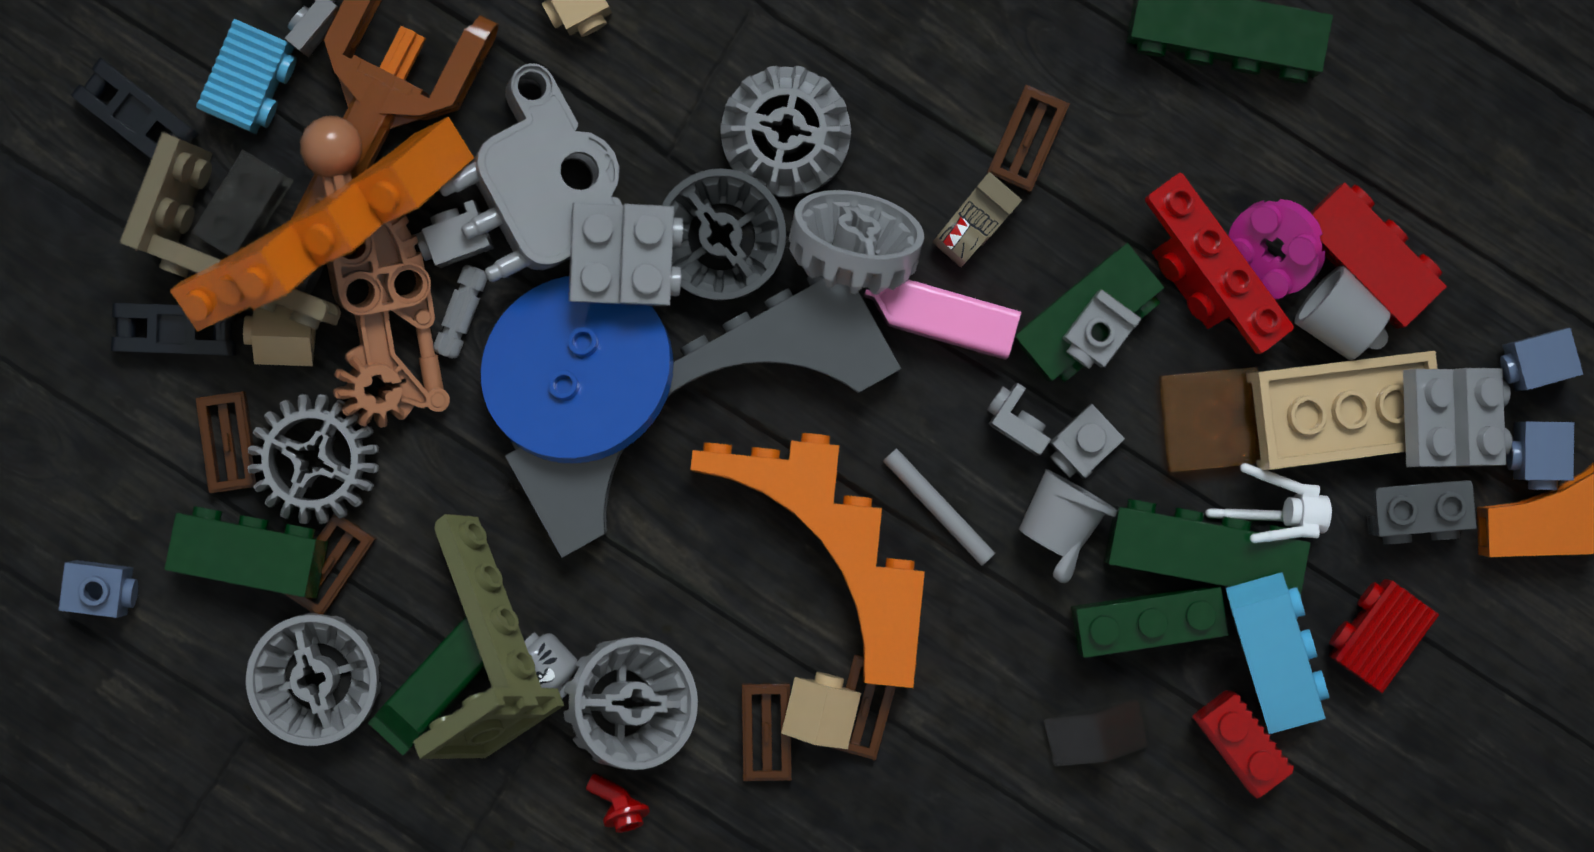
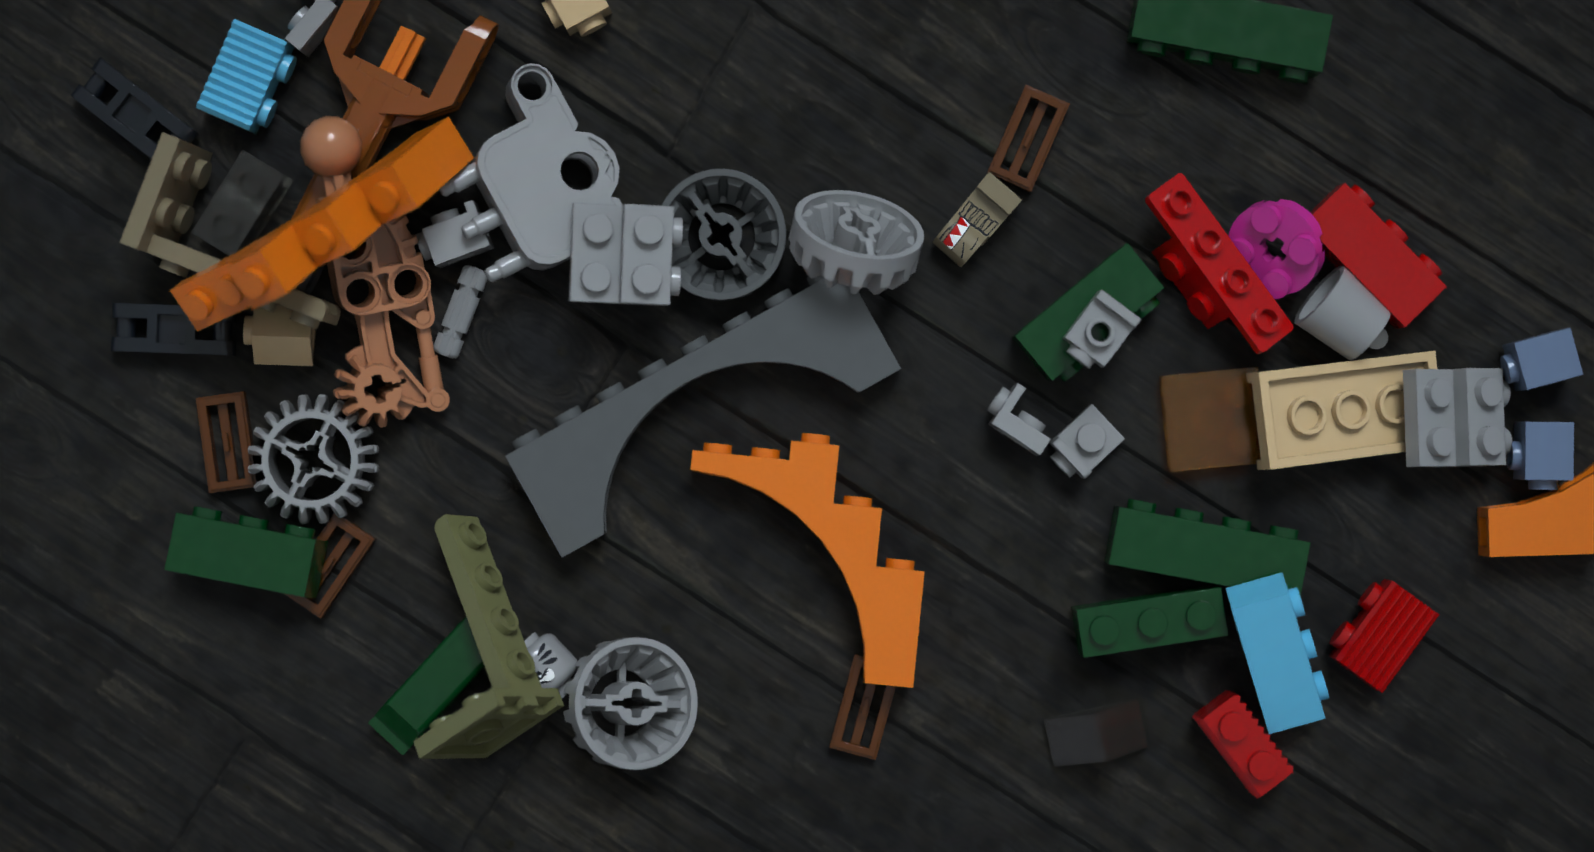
sand blue brick [59,560,138,618] -> none
light grey gear [246,613,381,746] -> none
blue plate [481,276,674,463] -> none
red plate [586,773,650,833] -> none
light grey gear [720,65,851,198] -> none
reddish brown tile [742,683,791,781] -> none
tan brick [781,672,861,749] -> none
bright pink piece [864,280,1021,360] -> none
light grey bar [883,448,995,566] -> none
light grey hat [1019,469,1118,583] -> none
white plant [1205,463,1332,543] -> none
dark grey bracket [1367,480,1477,544] -> none

